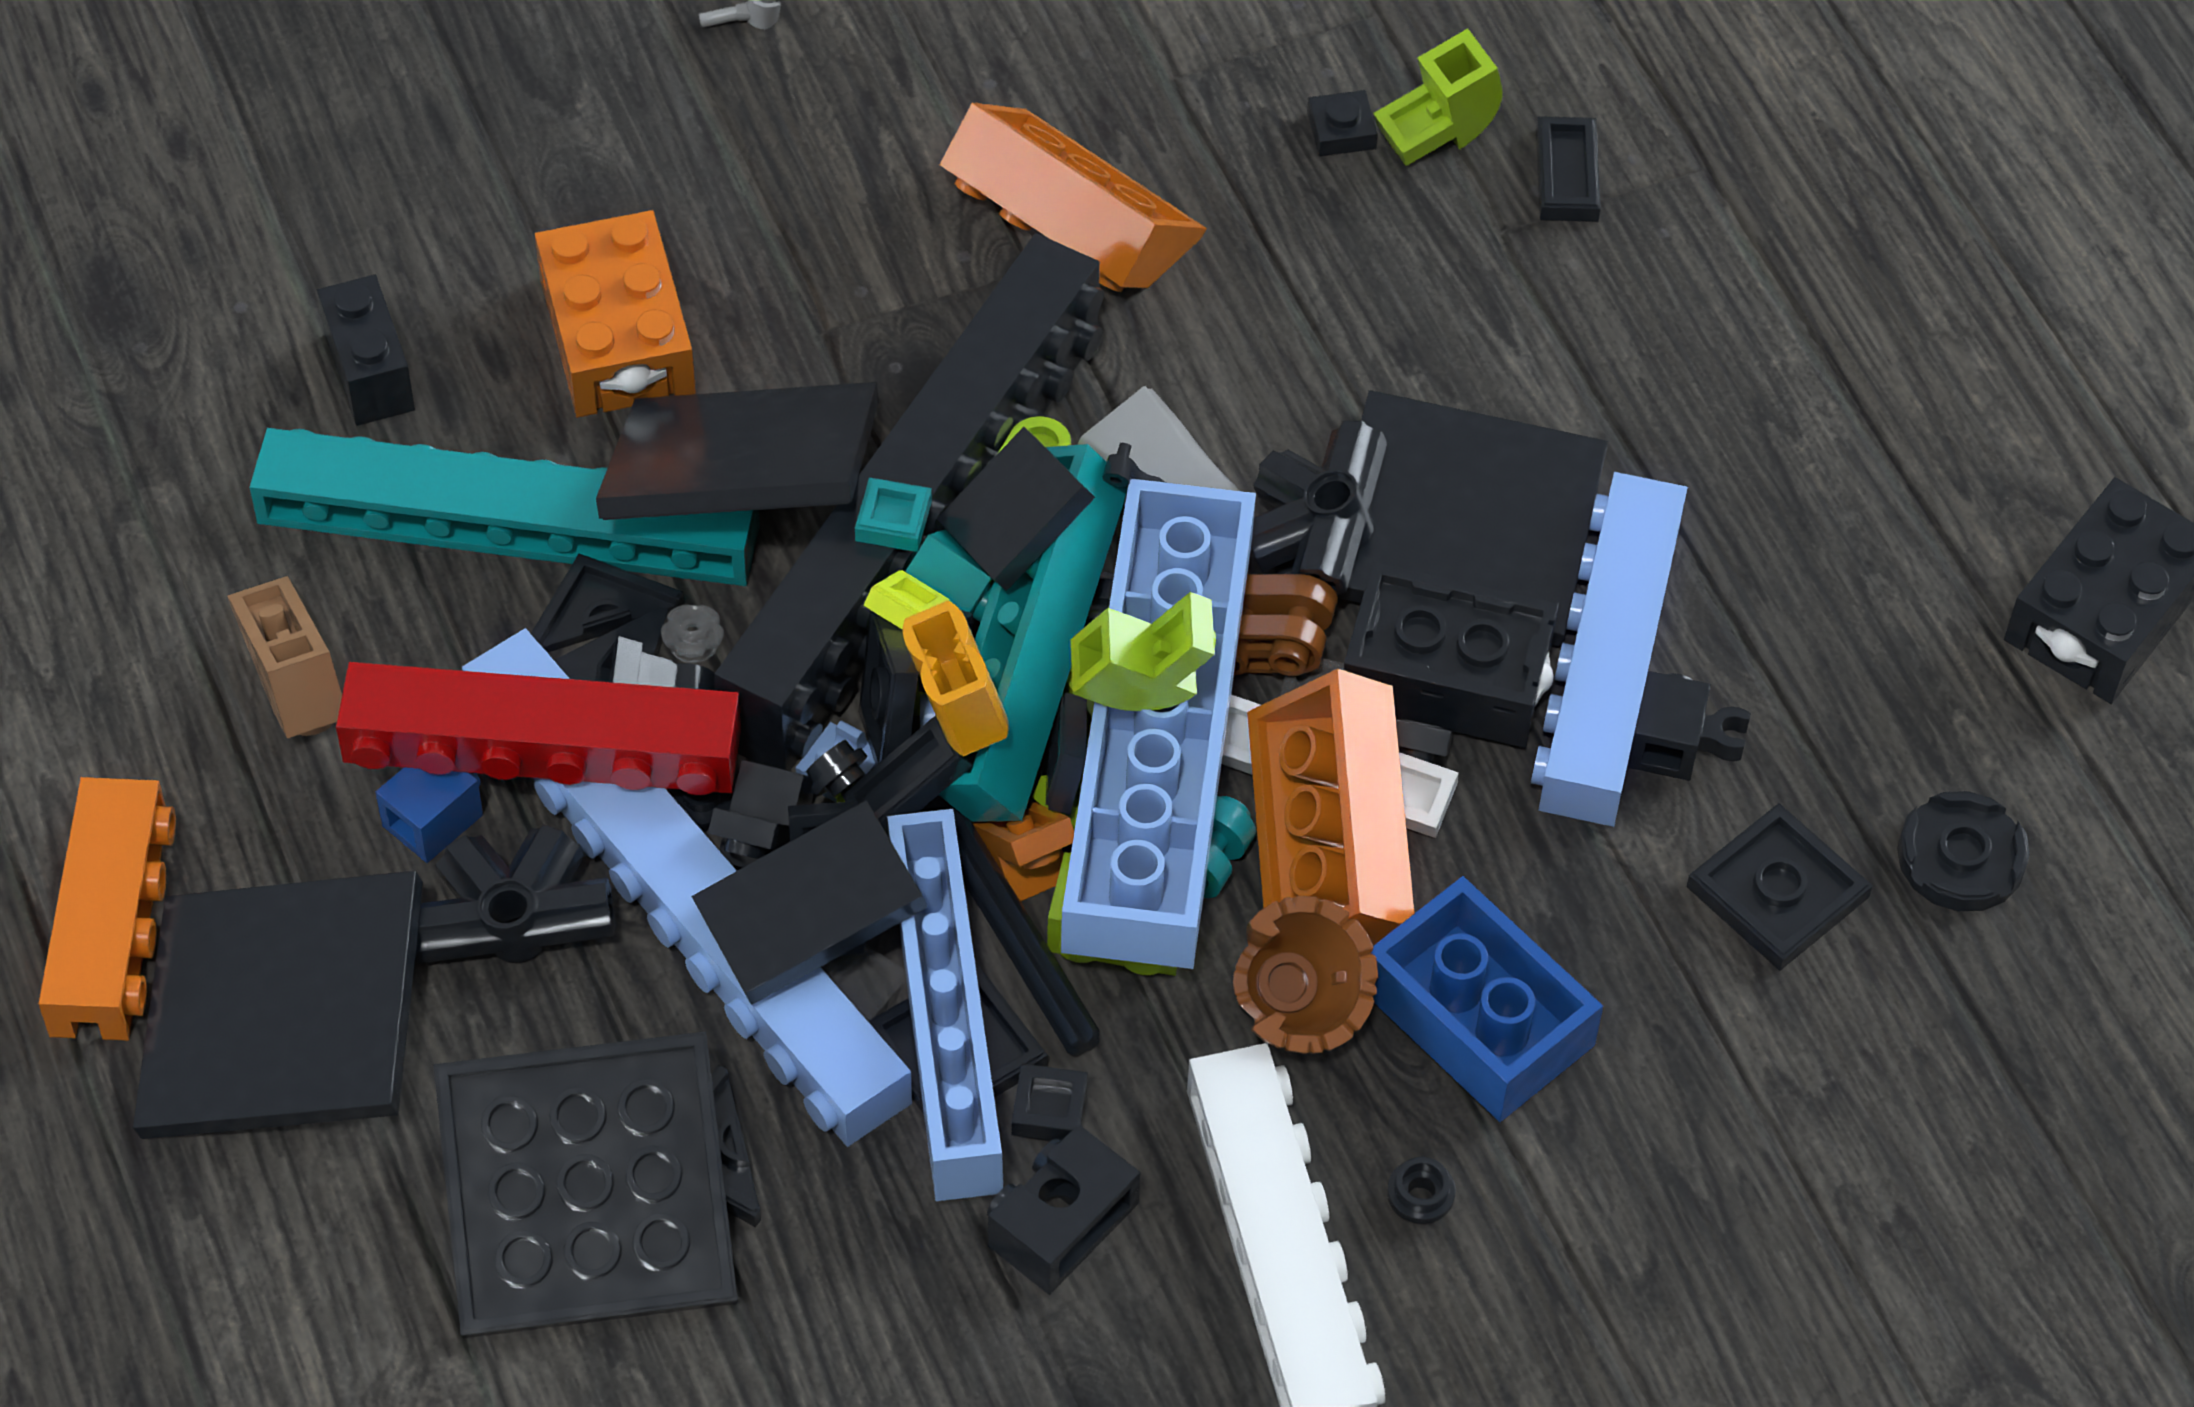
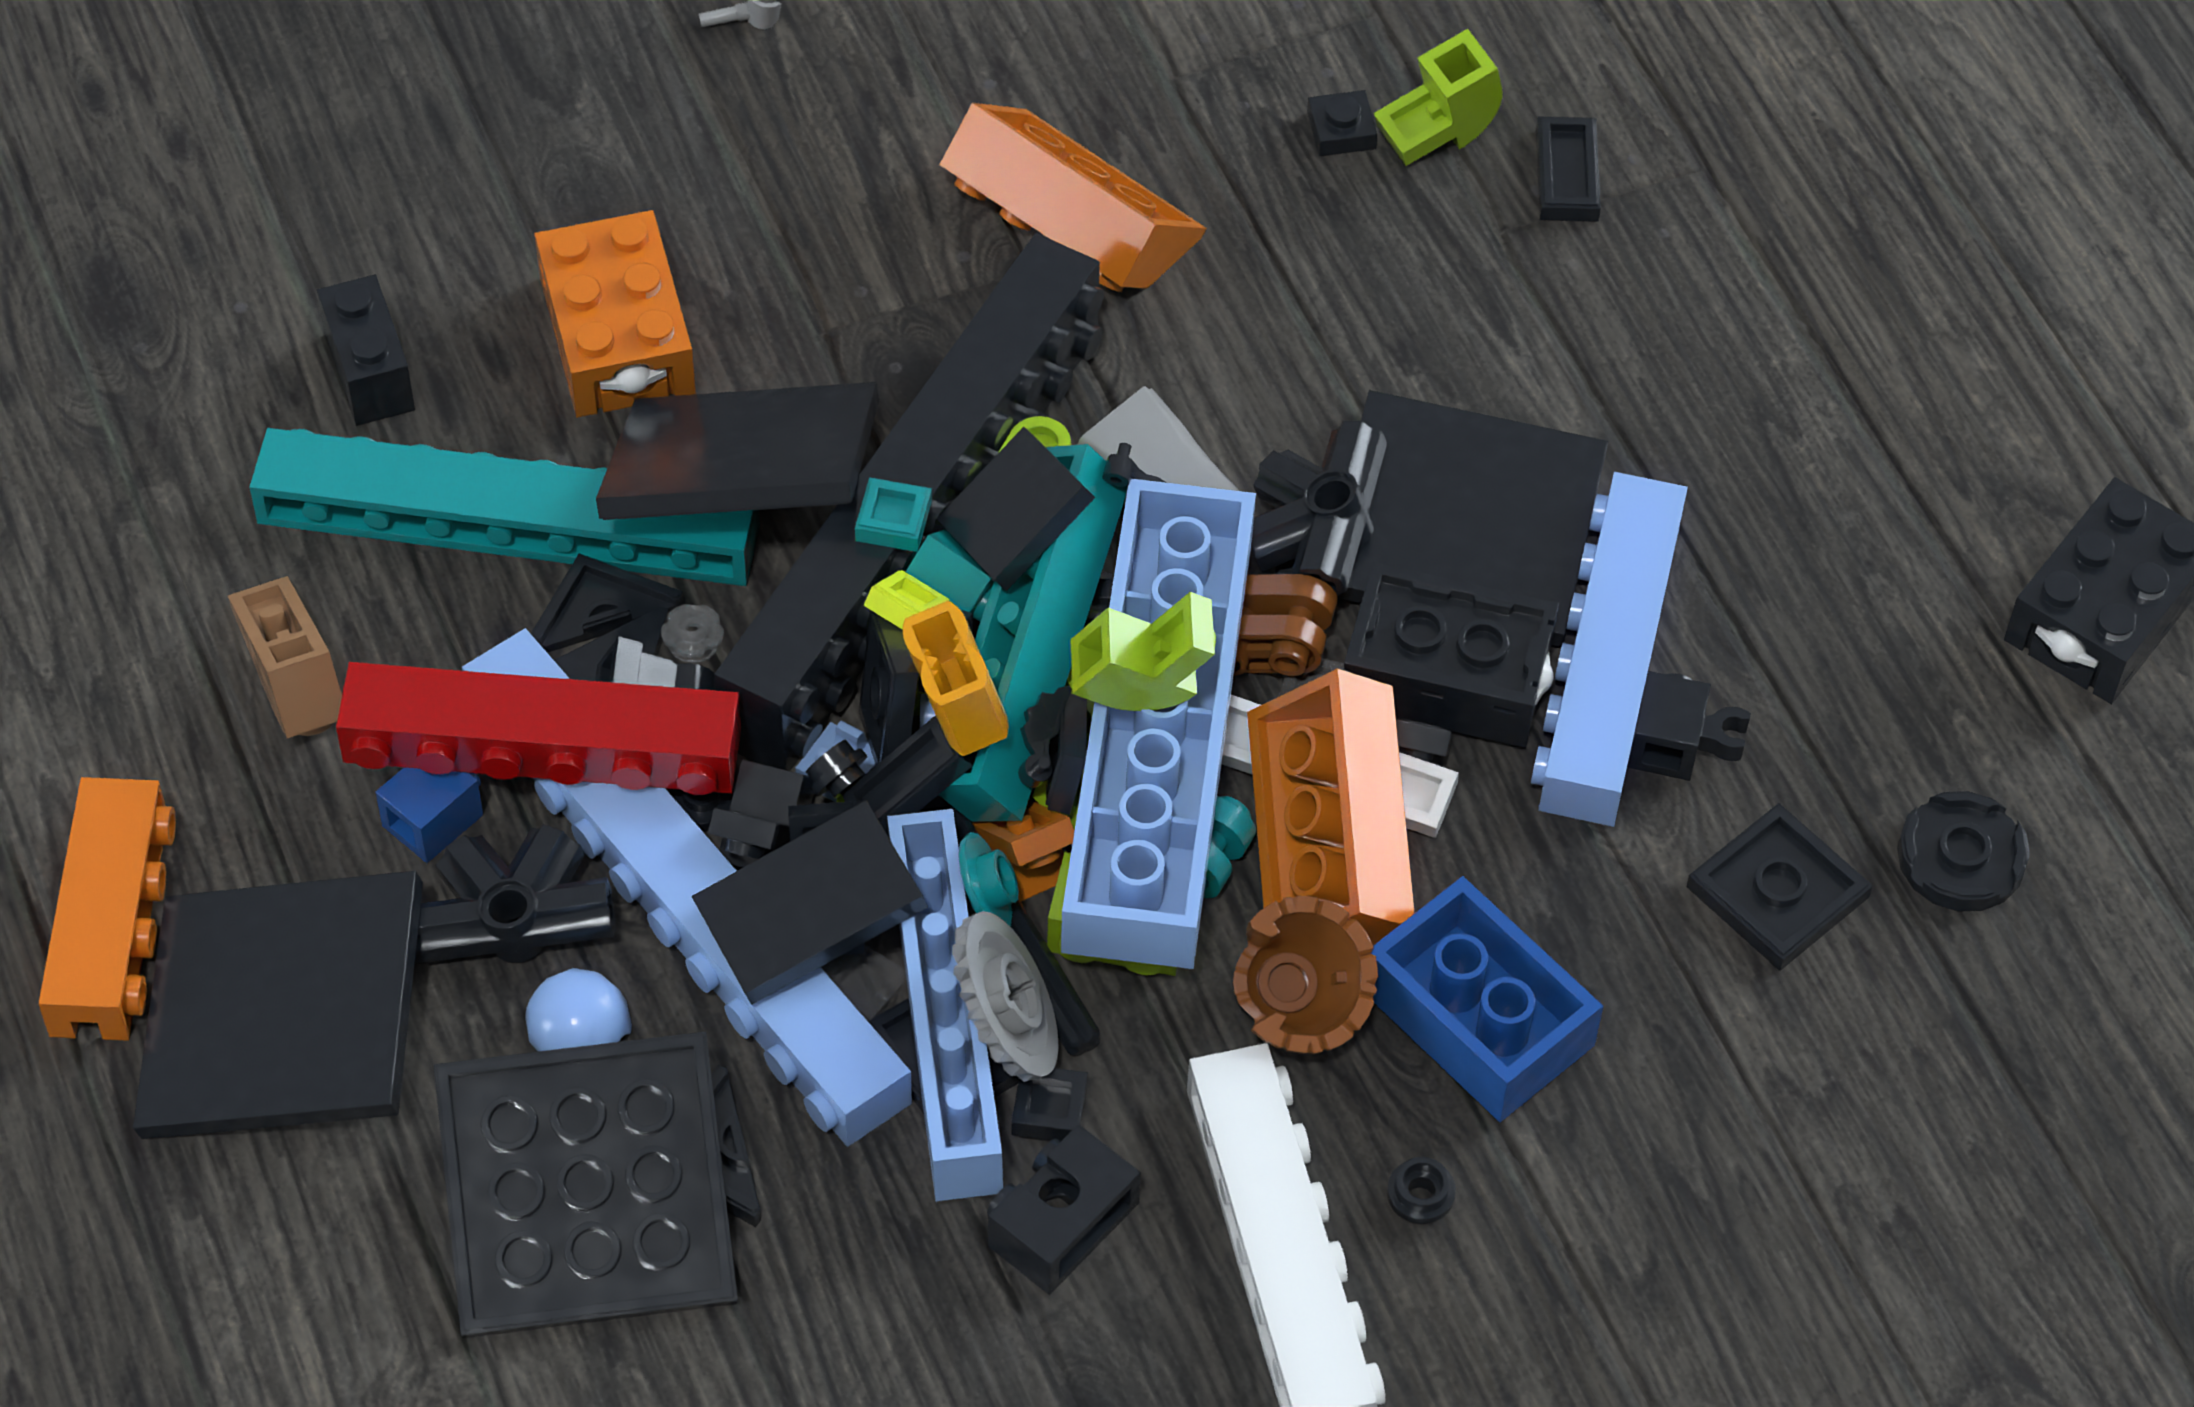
none -> light blue hair [525,968,632,1052]
none -> light grey gear [952,911,1058,1082]
none -> teal piece [958,832,1019,926]
none -> black piece [1018,686,1072,788]

